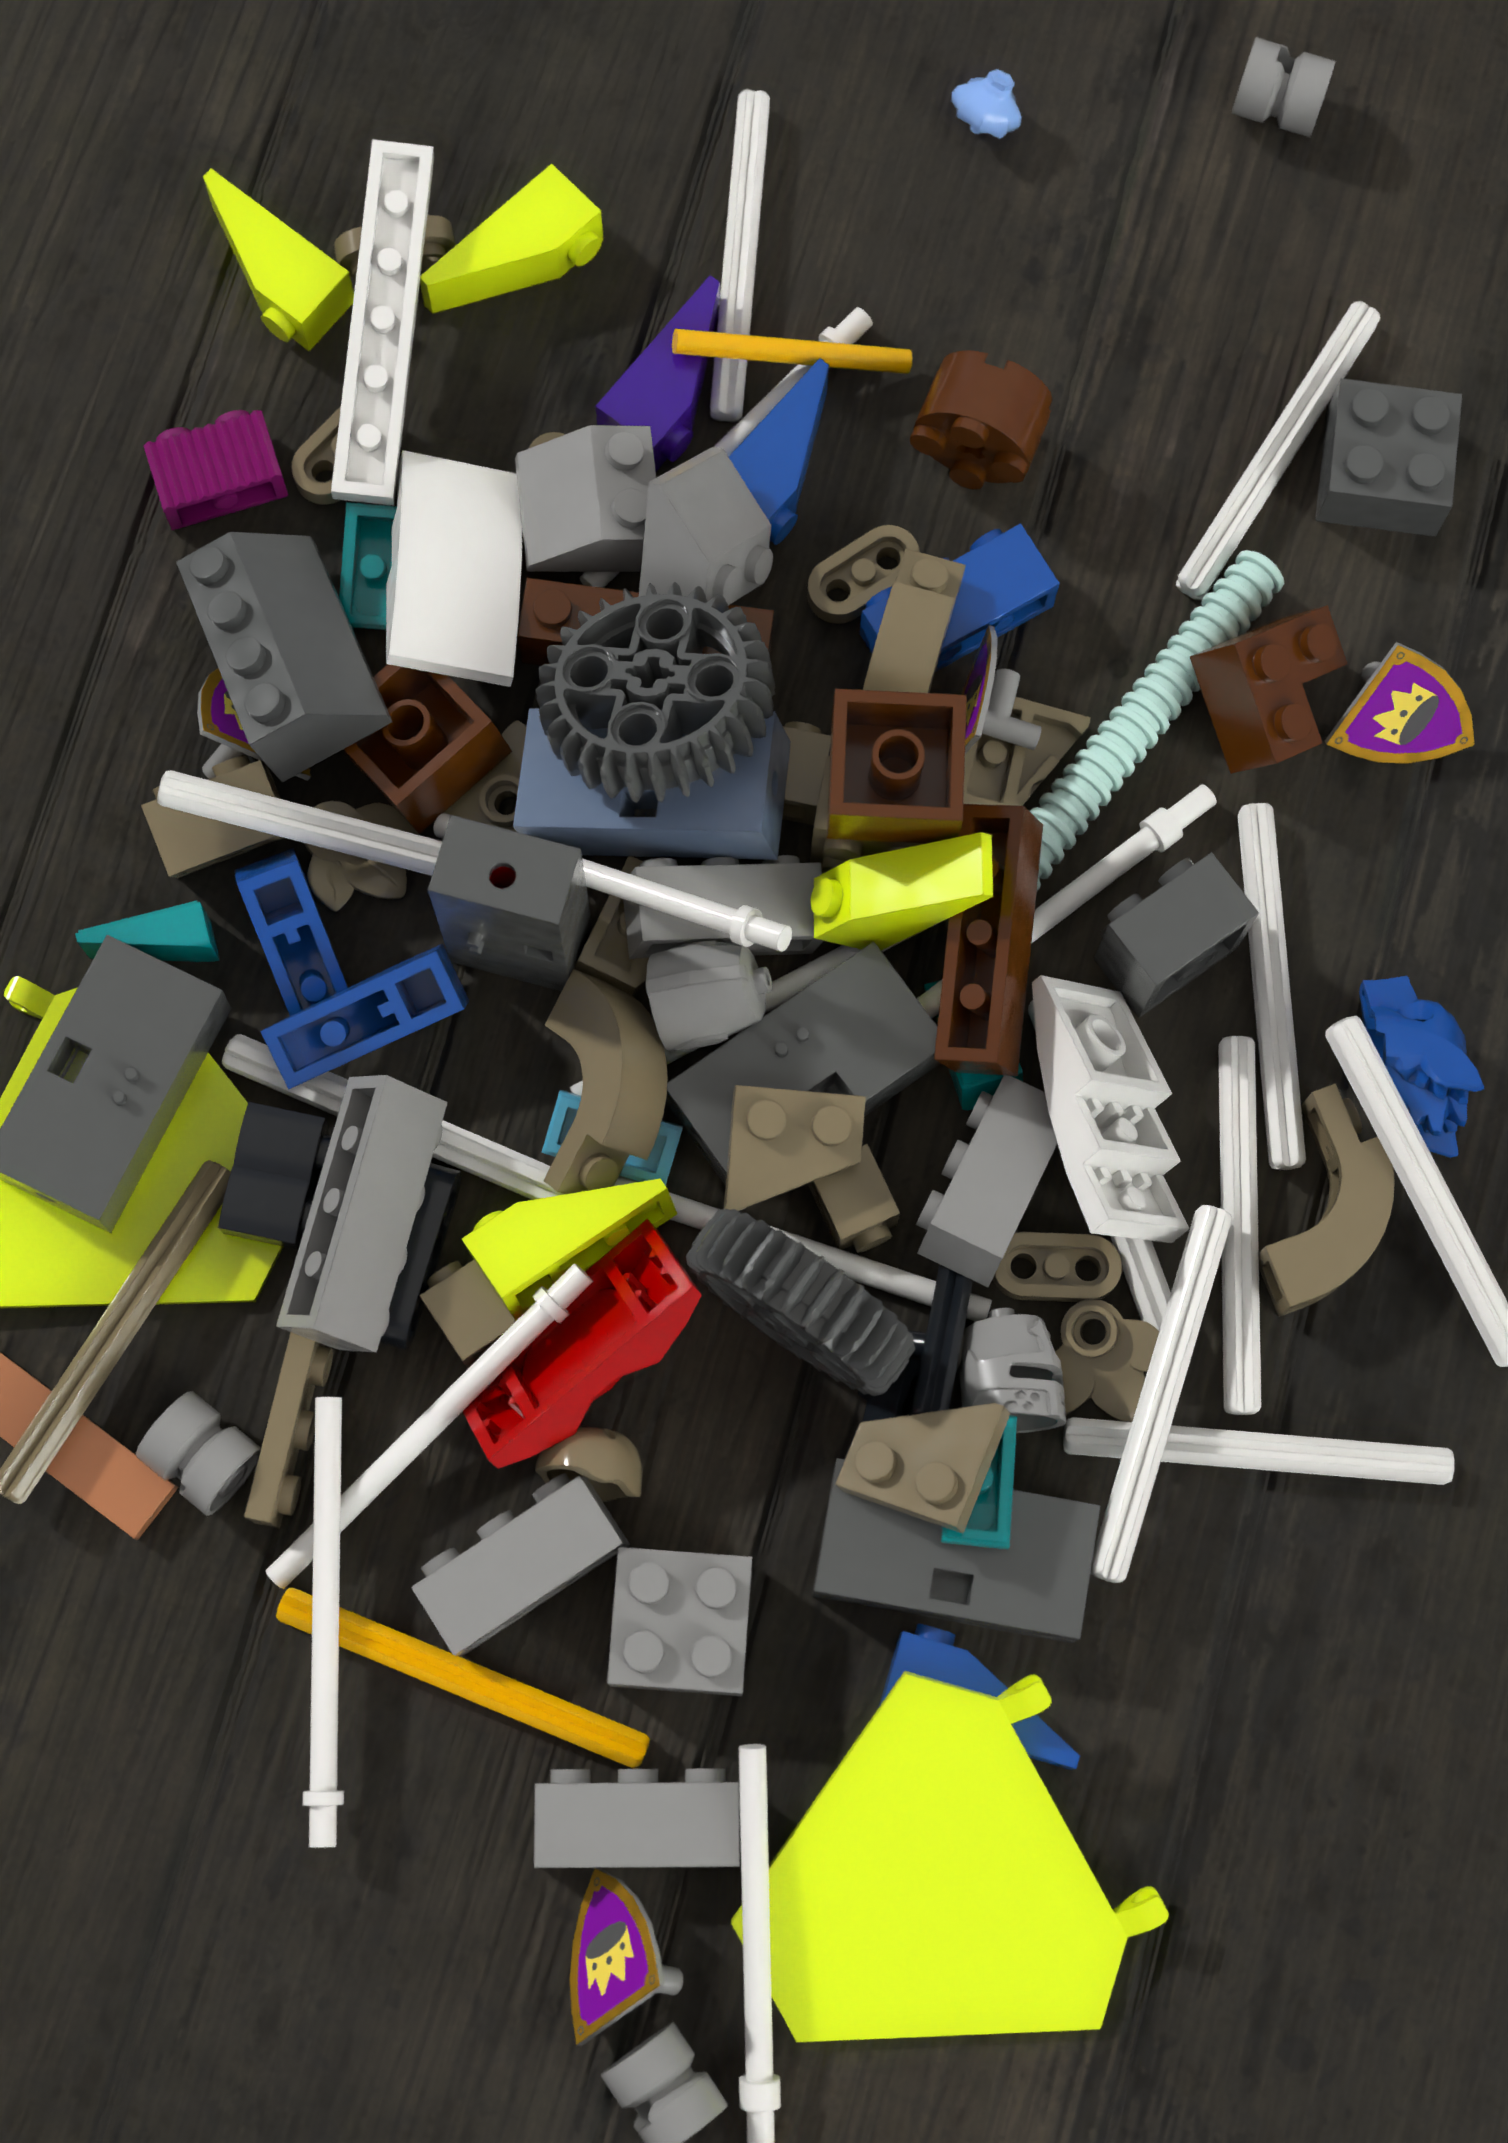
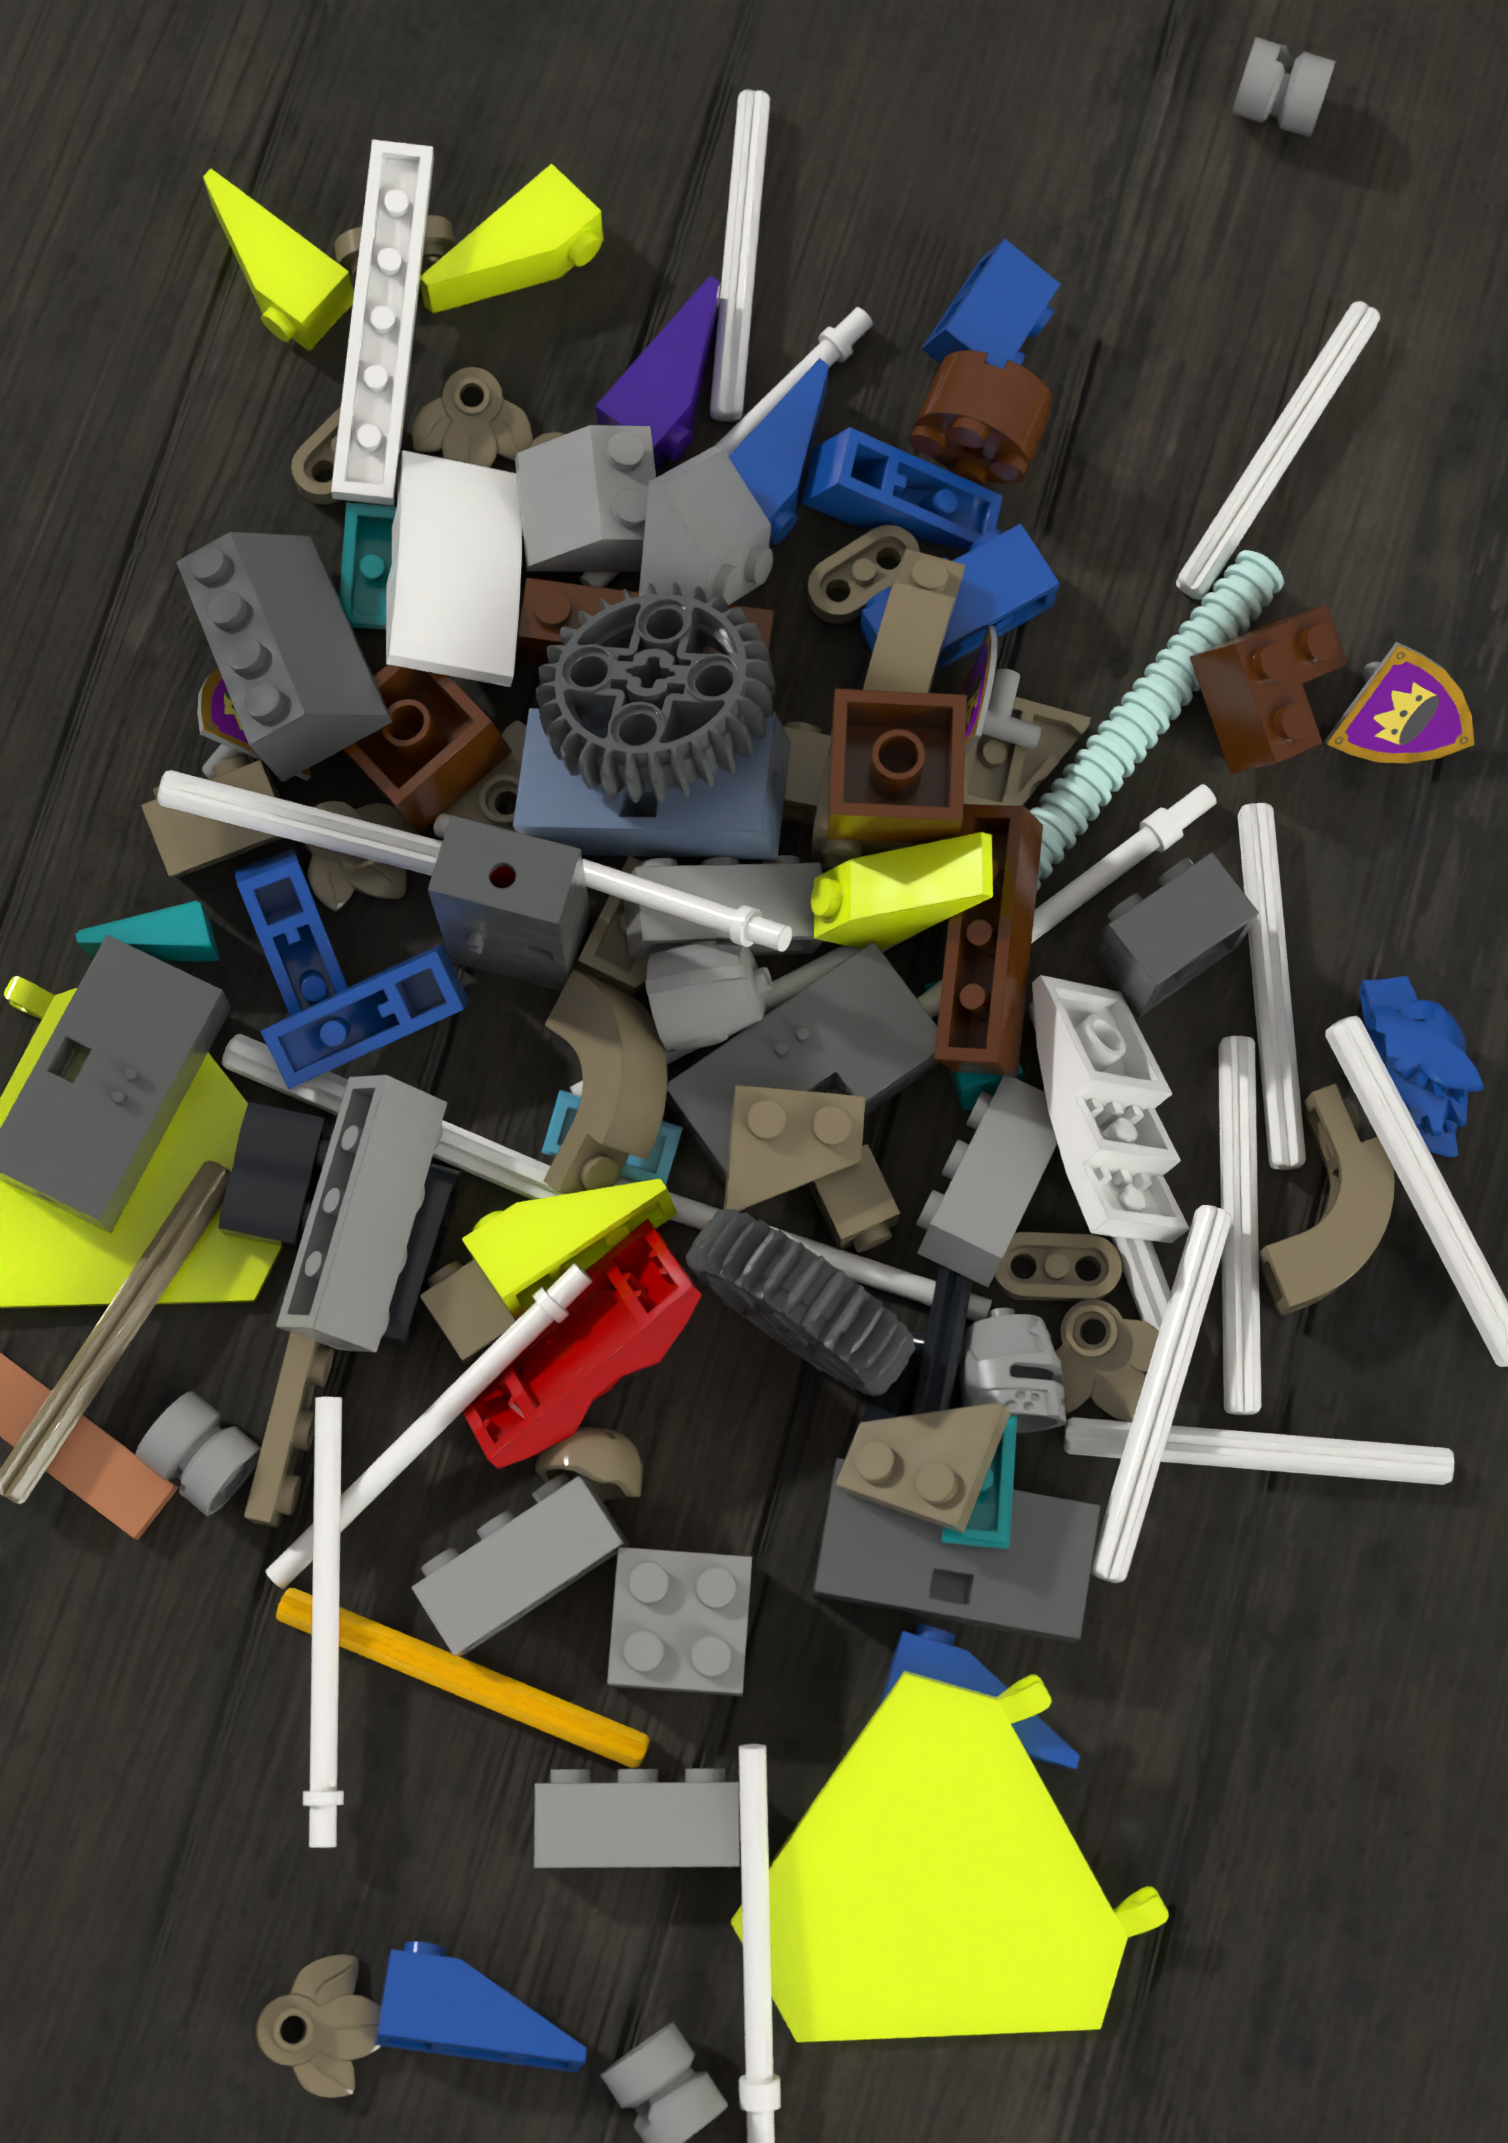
magenta brick [143,410,289,531] -> none
shield [570,1868,683,2046] -> none
yellow bar [672,329,912,374] -> none
light blue piece [951,69,1022,139] -> none
dark grey brick [1315,378,1462,537] -> none
none -> dark tan plate [256,1954,381,2098]
none -> blue slope [375,1942,587,2073]
none -> dark tan plate [412,367,533,468]
none -> blue slope [801,427,1003,551]
none -> blue brick [922,239,1061,369]

